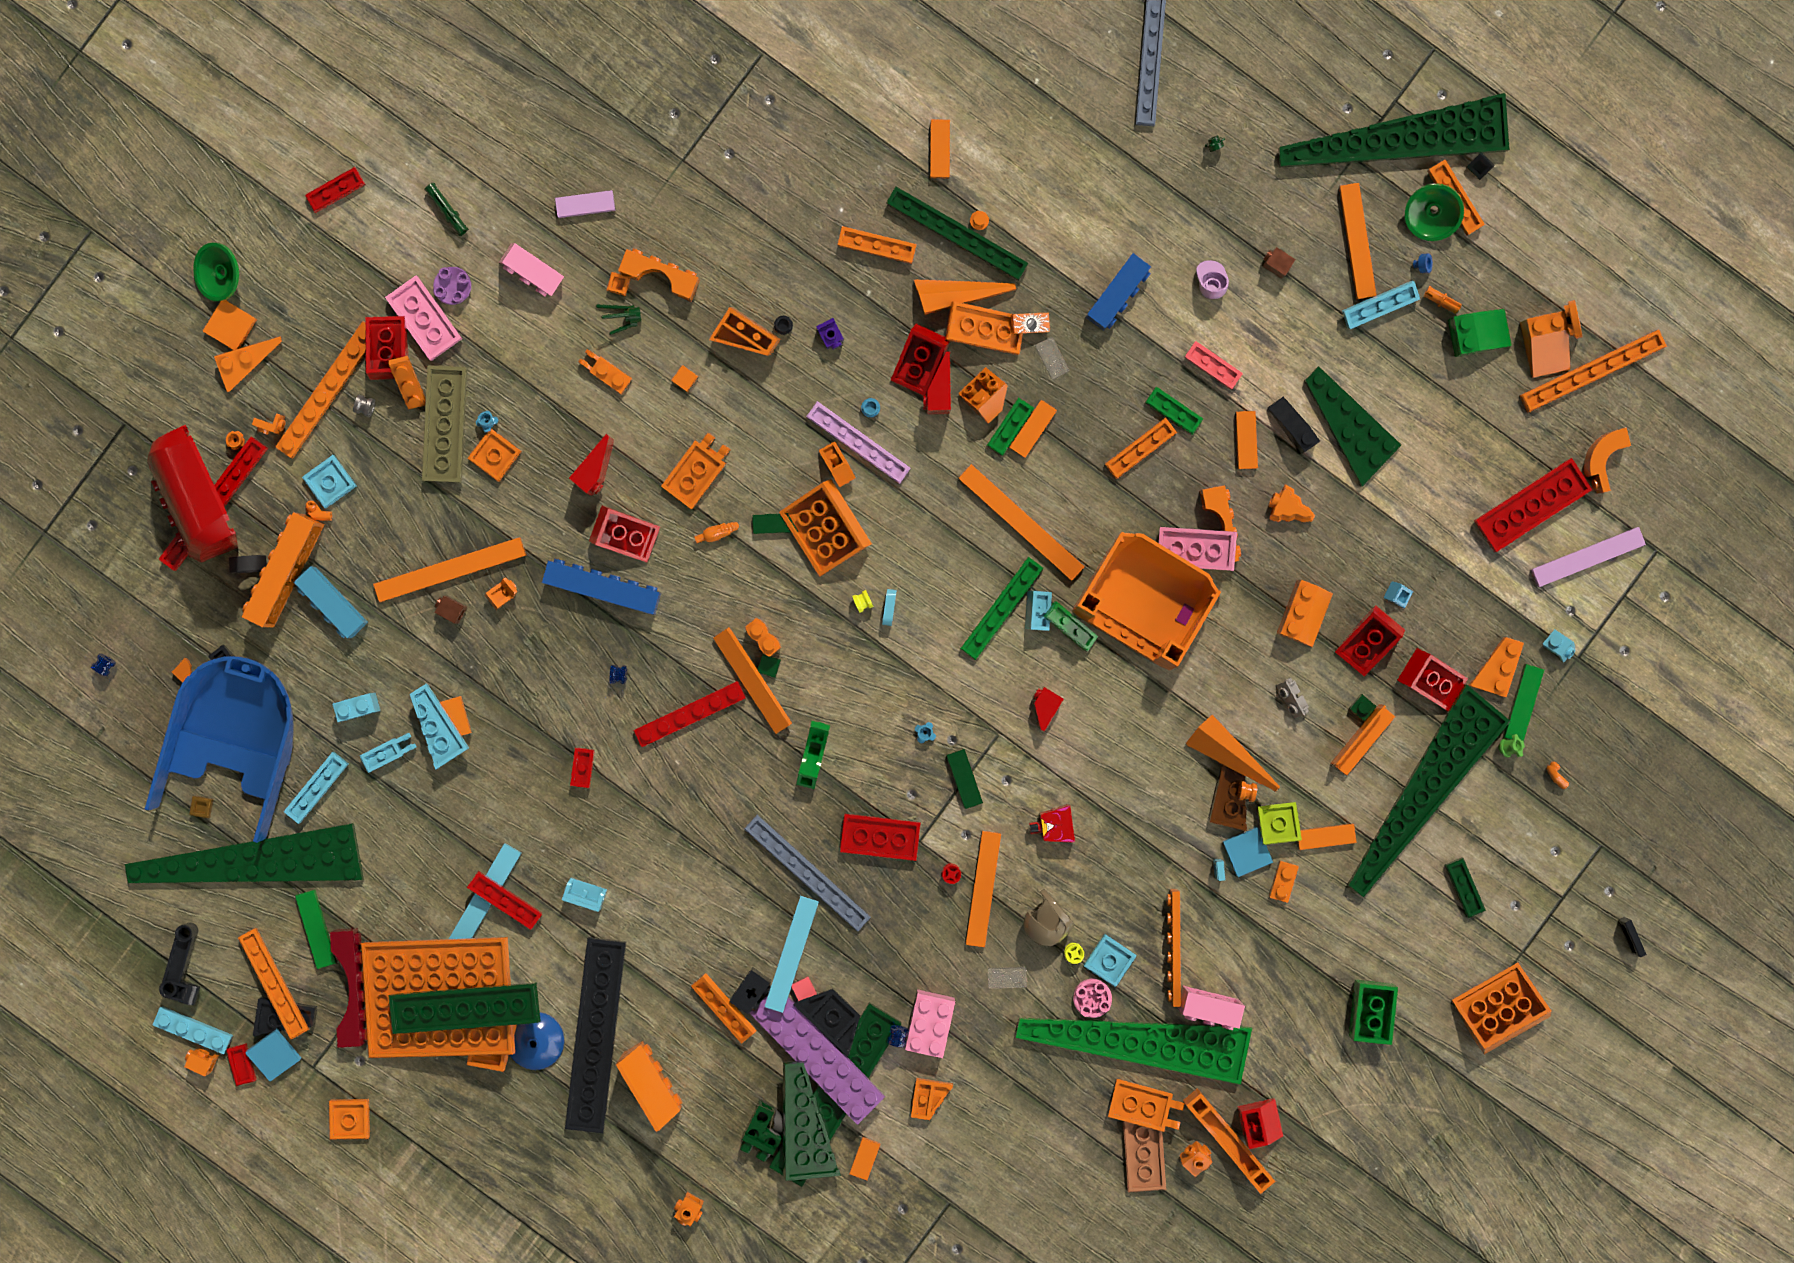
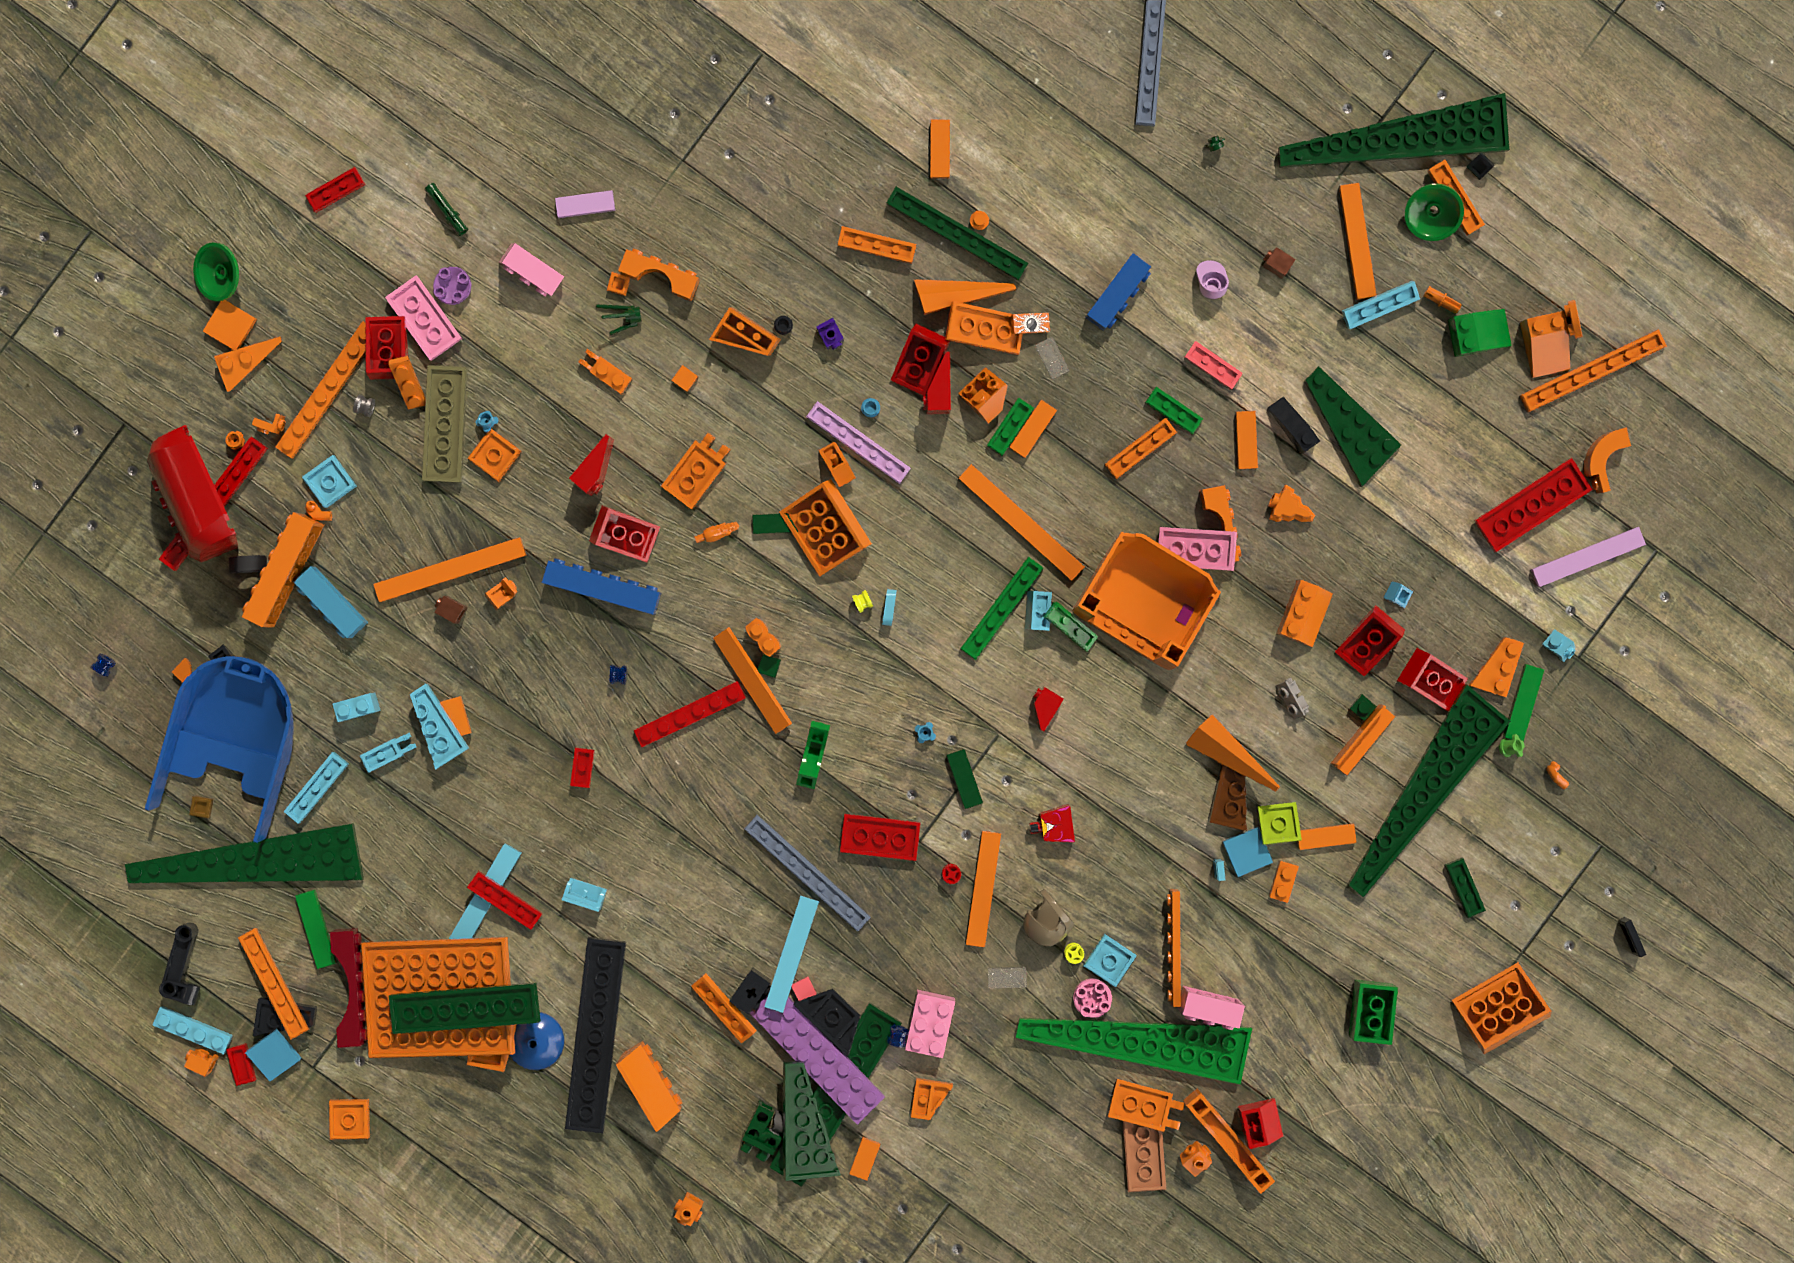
orange wheel [1238,781,1257,802] -> none
blue tile [1413,253,1433,273] -> none

